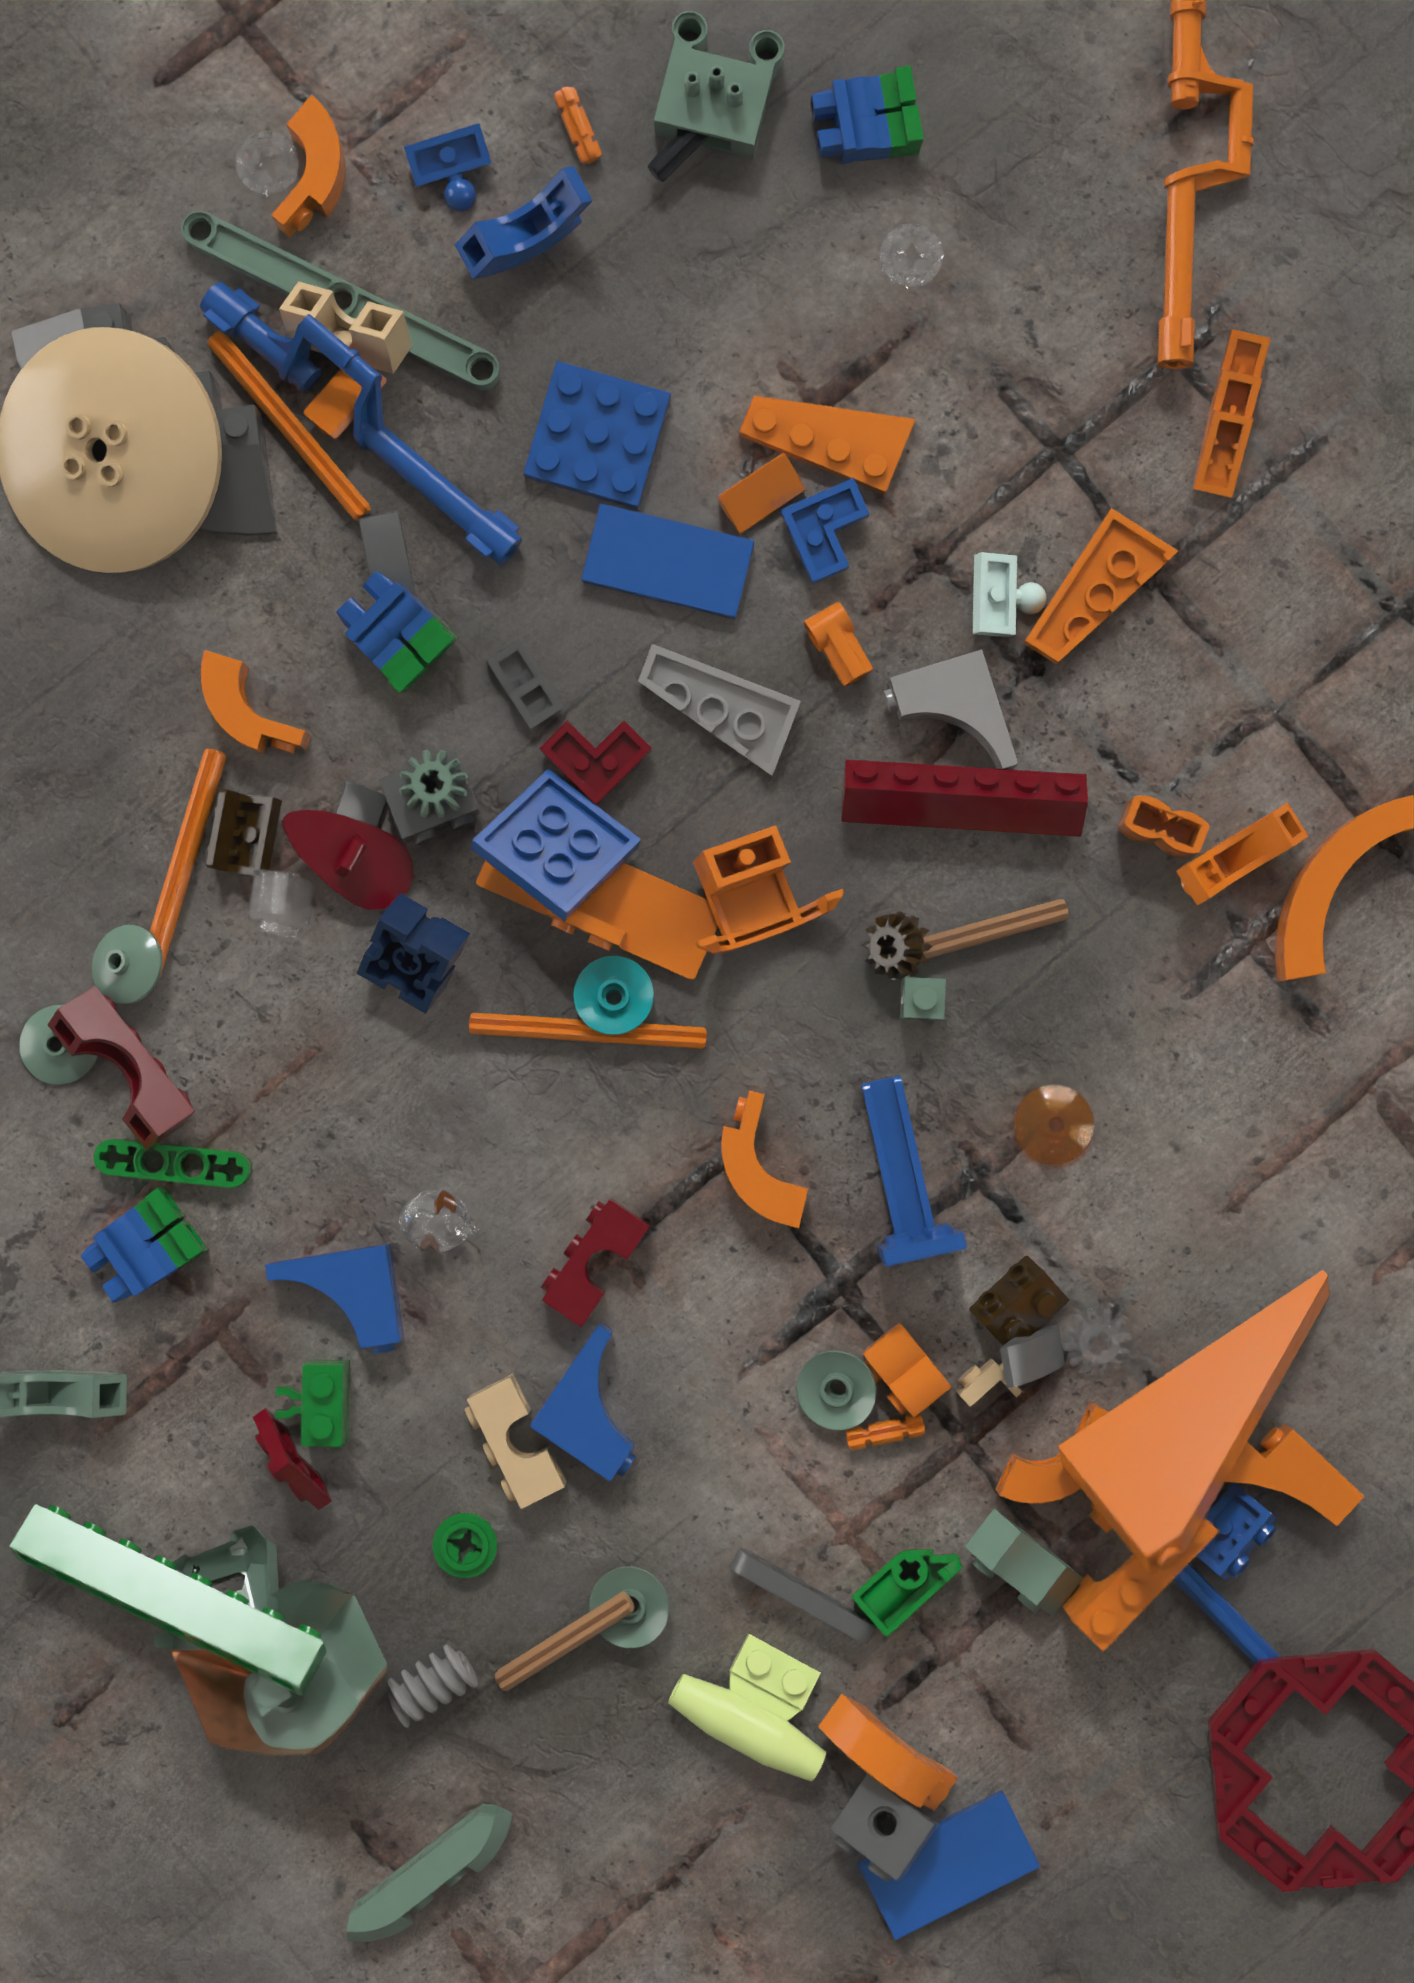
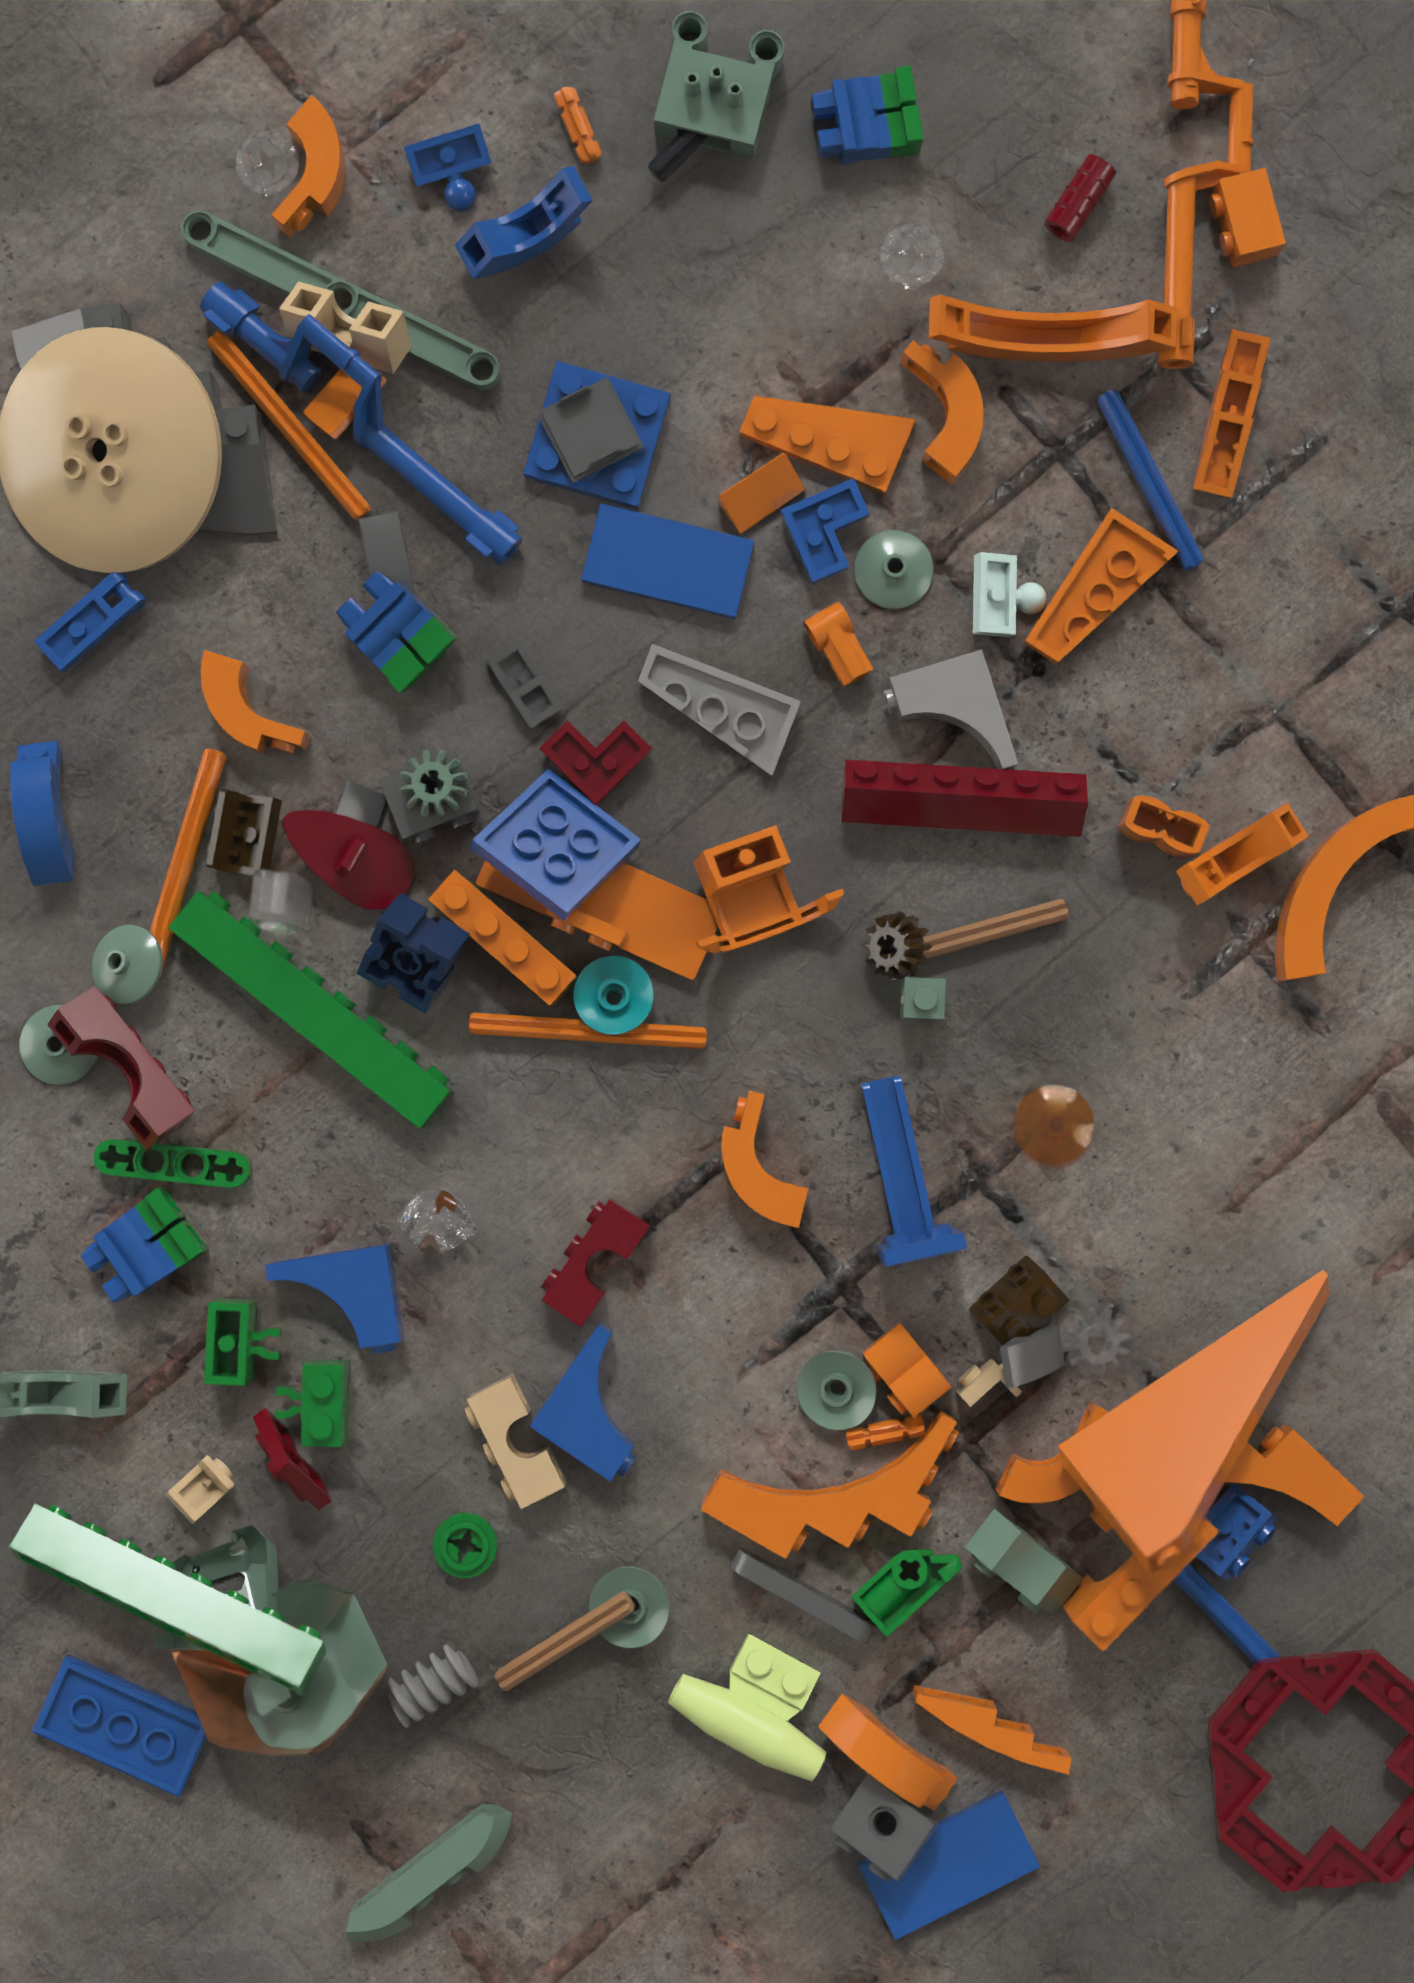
none -> blue arch [10,740,75,886]
none -> blue tile [31,1654,207,1797]
none -> blue plate [34,572,147,673]
none -> tan bracket [165,1455,234,1524]
none -> green brick [168,890,453,1129]
none -> green brick [204,1298,282,1386]
none -> orange brick [428,869,578,1008]
none -> dark grey piece [537,377,644,483]
none -> orange arch [701,1410,959,1559]
none -> sand green dish [854,530,933,609]
none -> orange arch [900,340,984,486]
none -> orange slope [913,1685,1072,1775]
none -> orange arch [929,294,1177,362]
none -> dark red axle [1044,154,1117,242]
none -> blue axle [1098,389,1203,571]
none -> orange brick [1209,167,1286,268]

